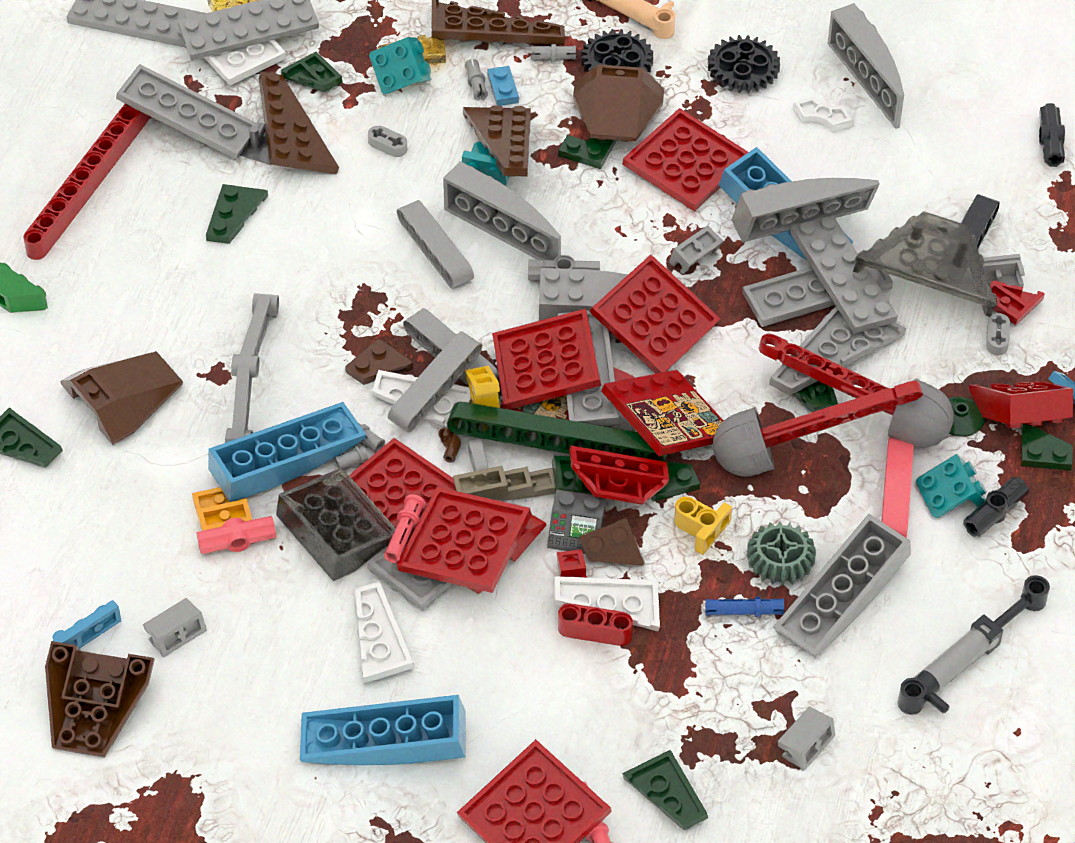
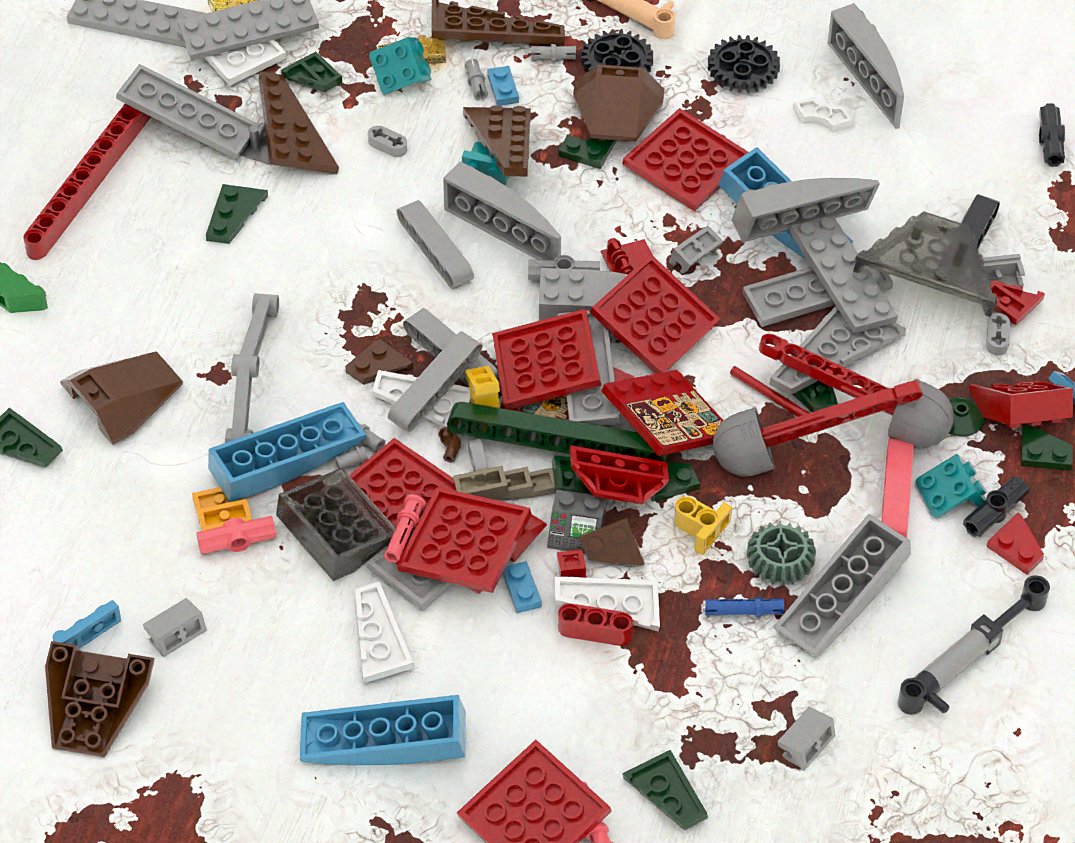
none -> dark azure plate [502,561,542,613]
none -> red hinge [600,238,653,274]
none -> red bar [730,366,809,417]
none -> red wing [987,513,1044,575]

